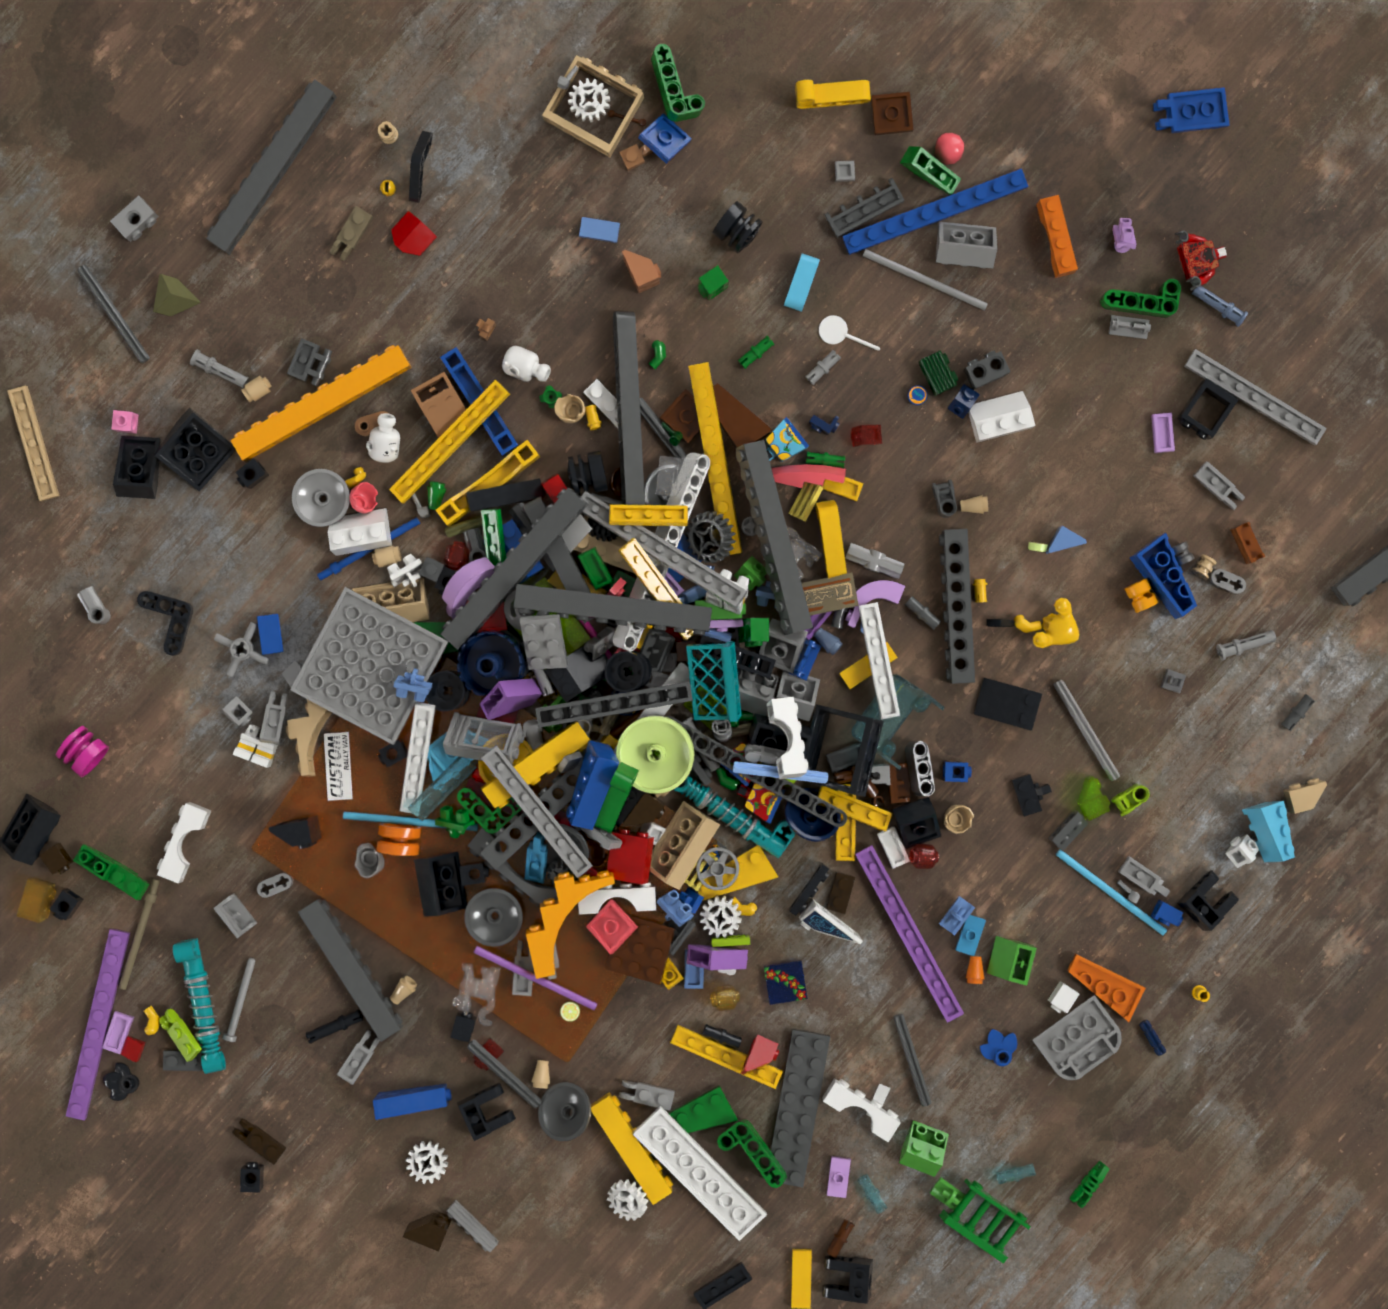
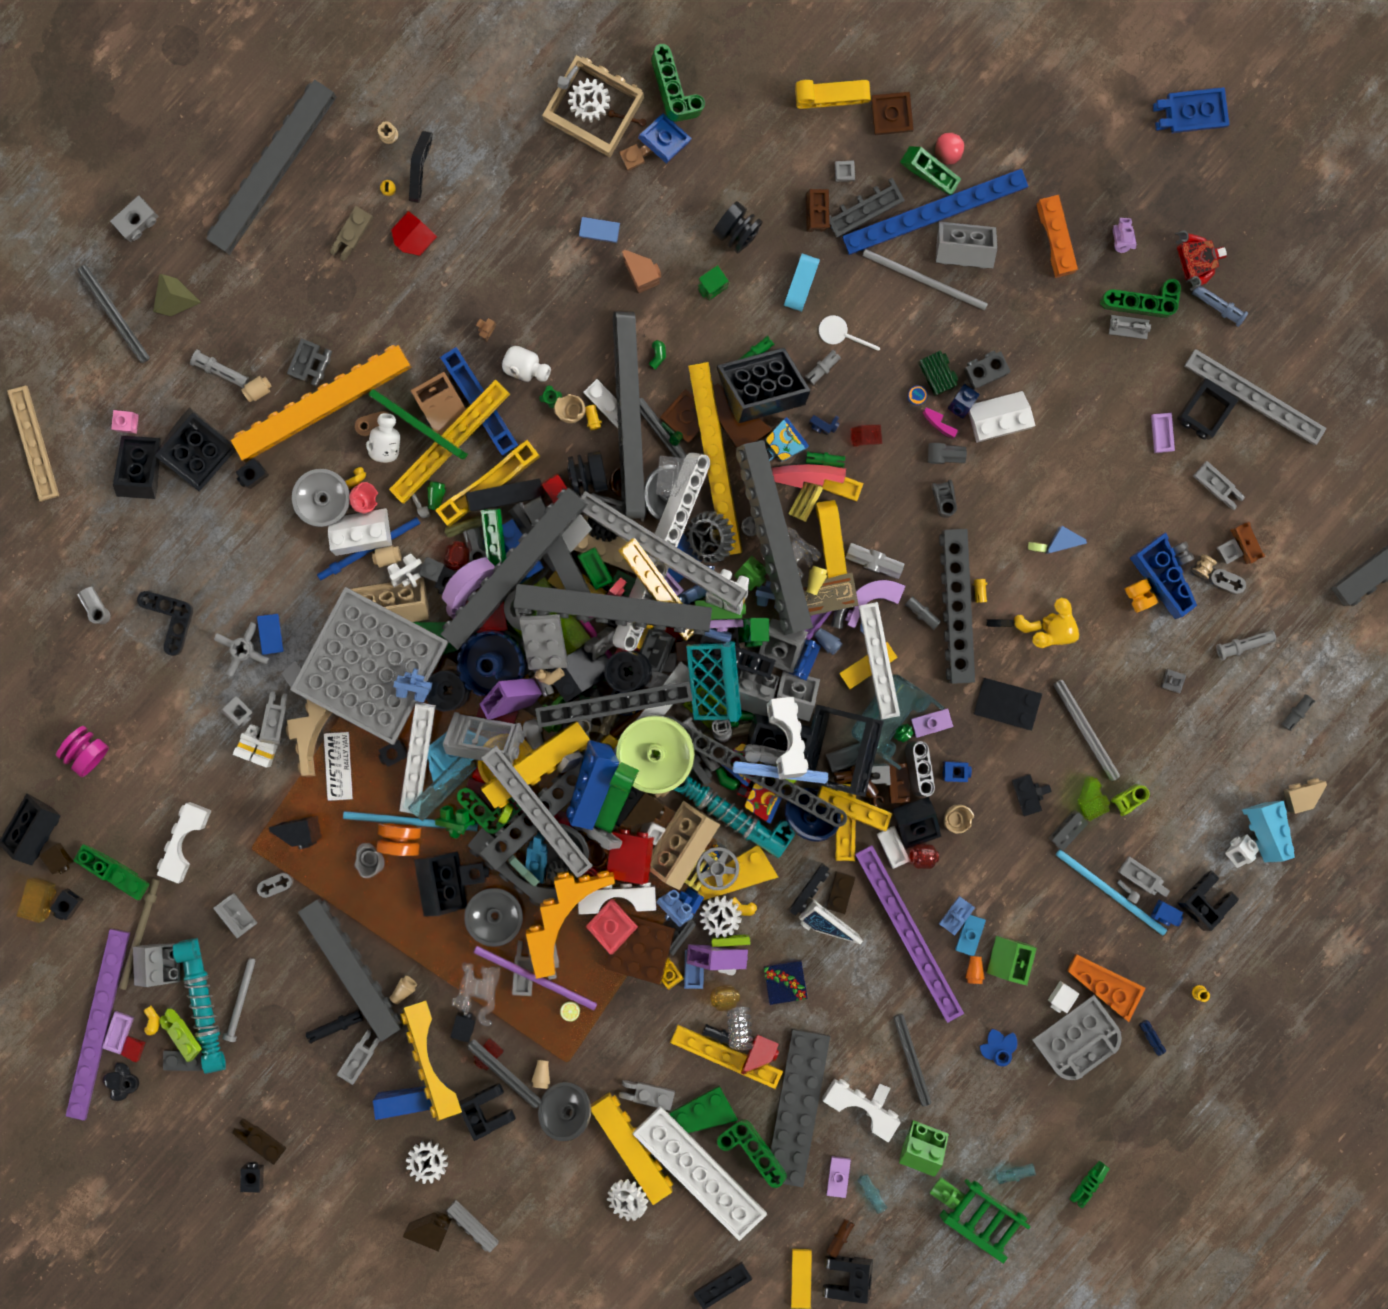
yellow tile [609,504,688,526] -> none
tan cone [960,495,988,514] -> none
none -> light grey slope [133,943,181,987]
none -> green tile [369,389,468,460]
none -> yellow arch [400,1001,462,1121]
none -> lime tile [498,804,513,824]
none -> sand green tile [508,855,540,887]
none -> tan arm [535,668,565,685]
none -> black slope [717,348,811,424]
none -> clear piece [727,1006,753,1050]
none -> reddish brown hinge [806,189,830,232]
none -> light yellow cone [806,566,828,595]
none -> green plate [894,724,913,742]
none -> lavender plate [911,708,953,738]
none -> dark pink slope [923,407,958,439]
none -> dark grey piece [928,443,967,464]
none -> light grey plate [1216,538,1244,565]

